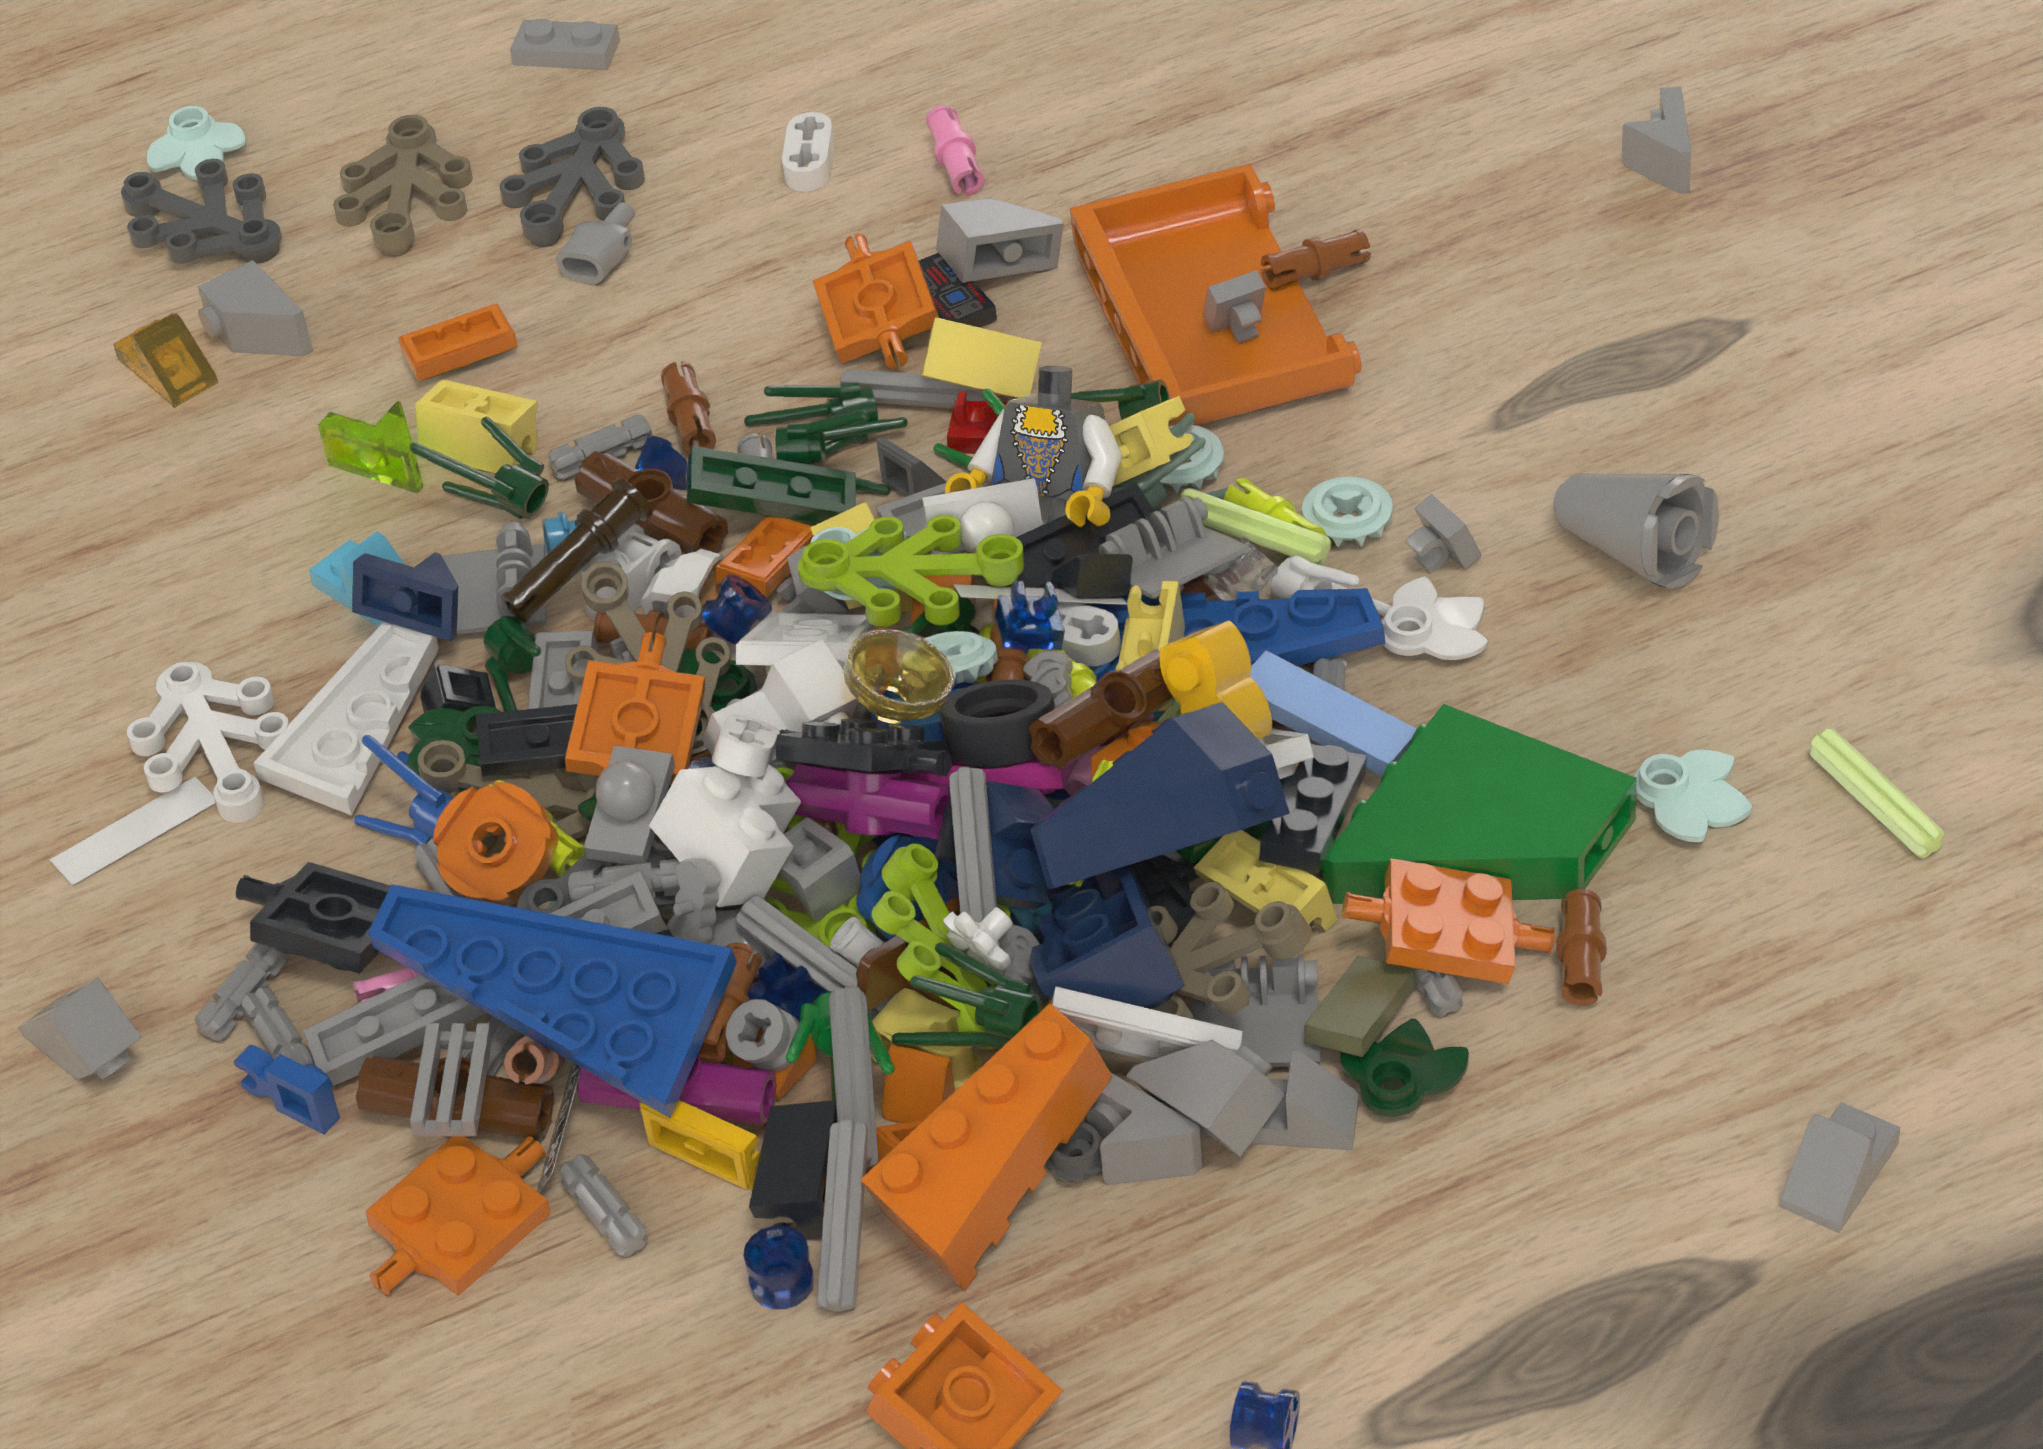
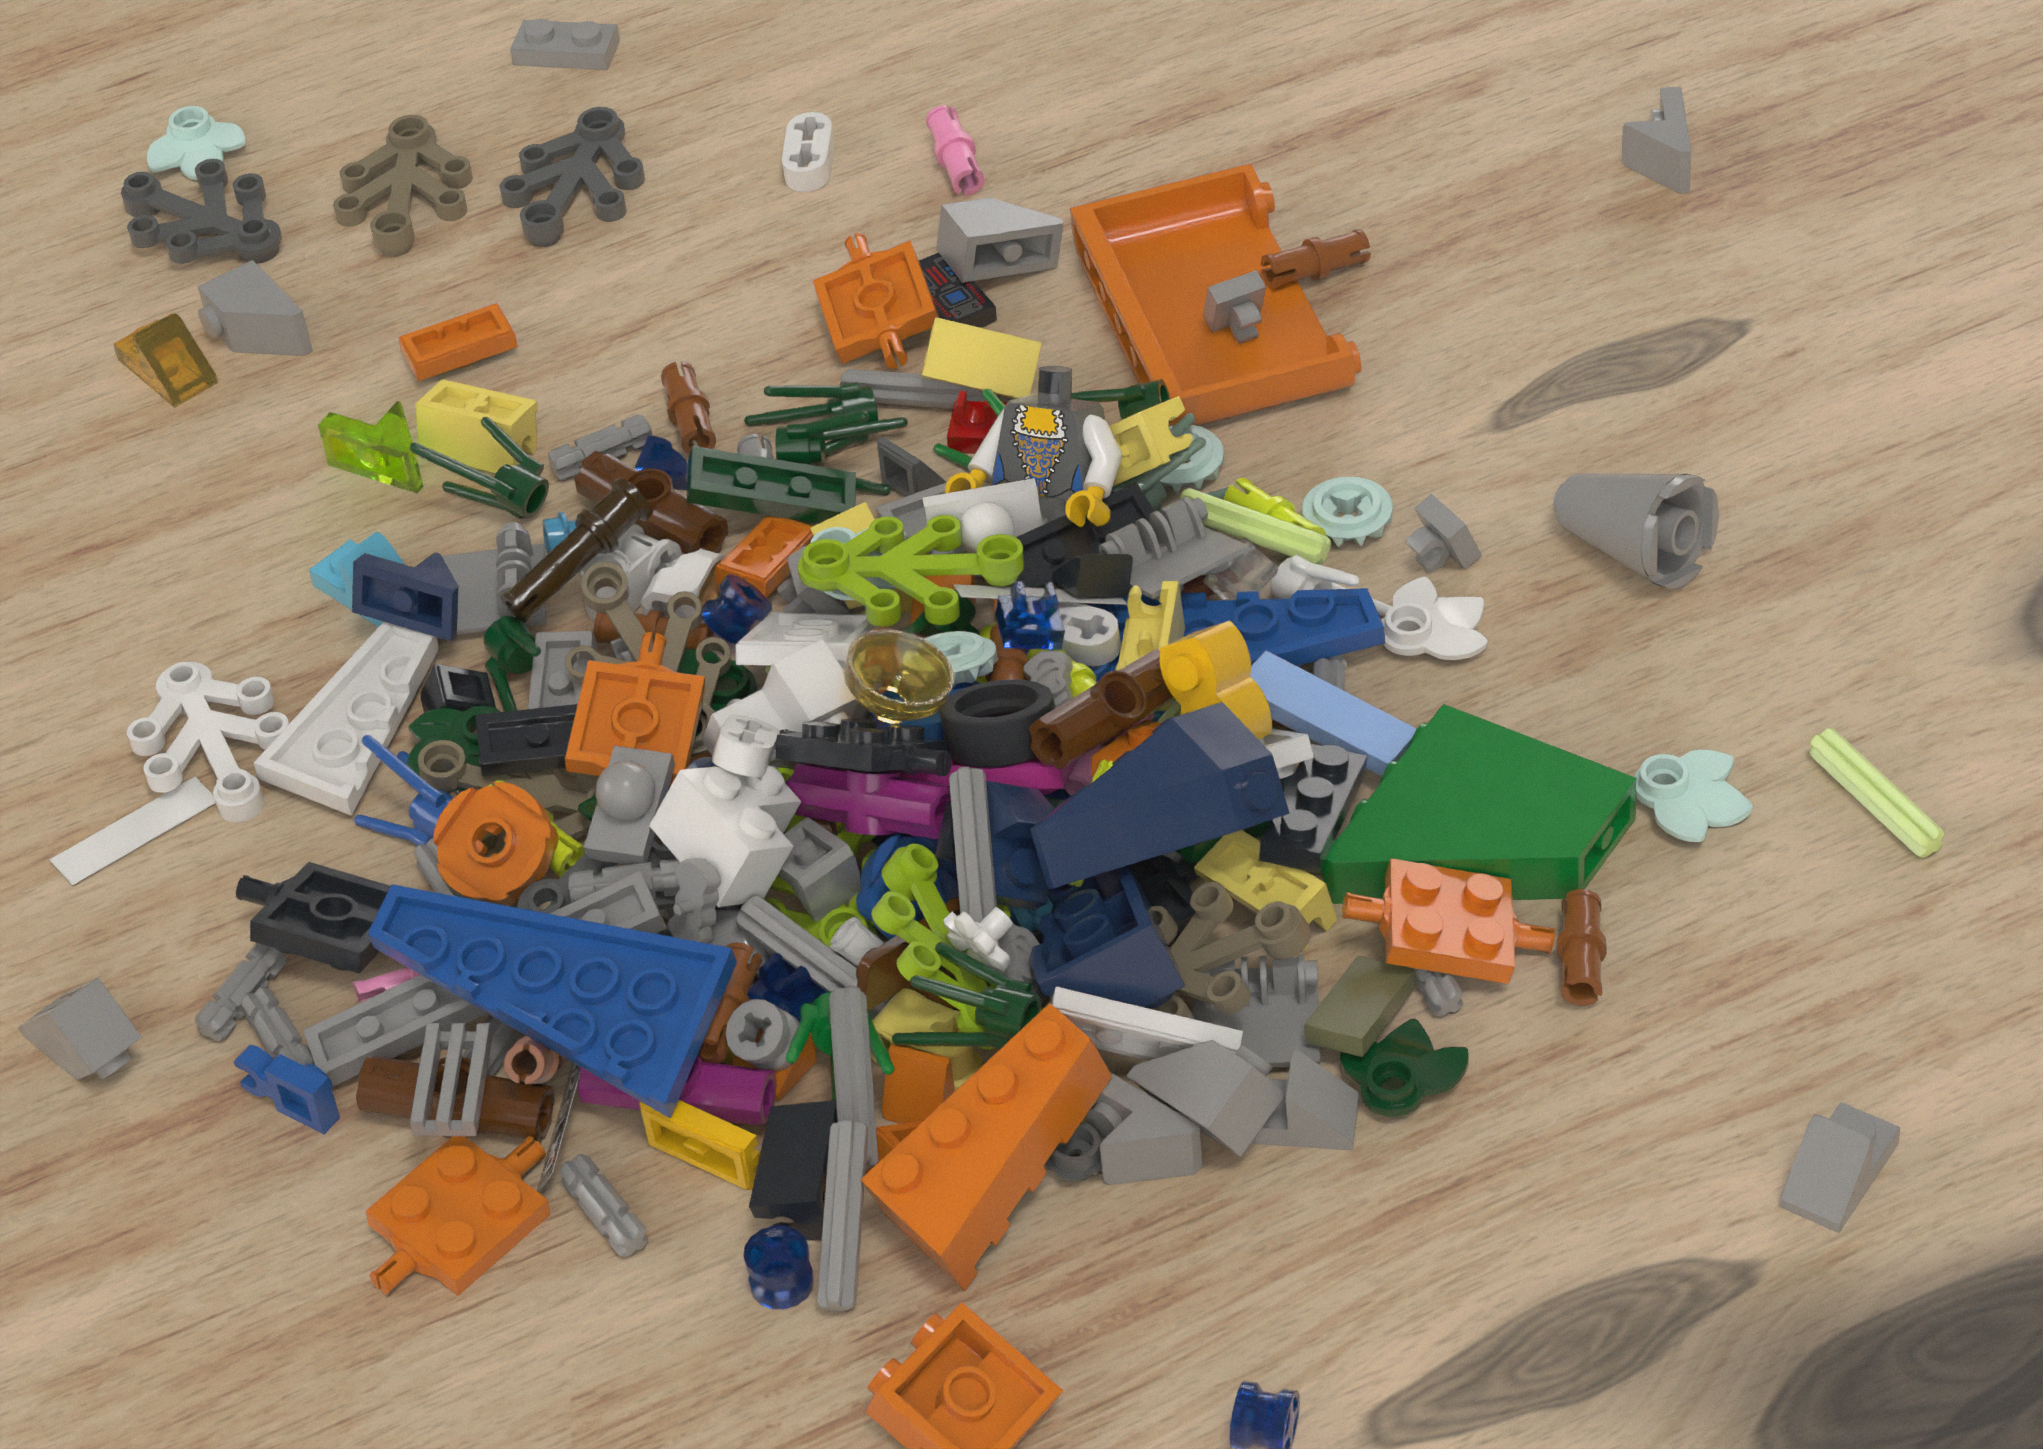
light grey piece [556,202,635,284] -> none

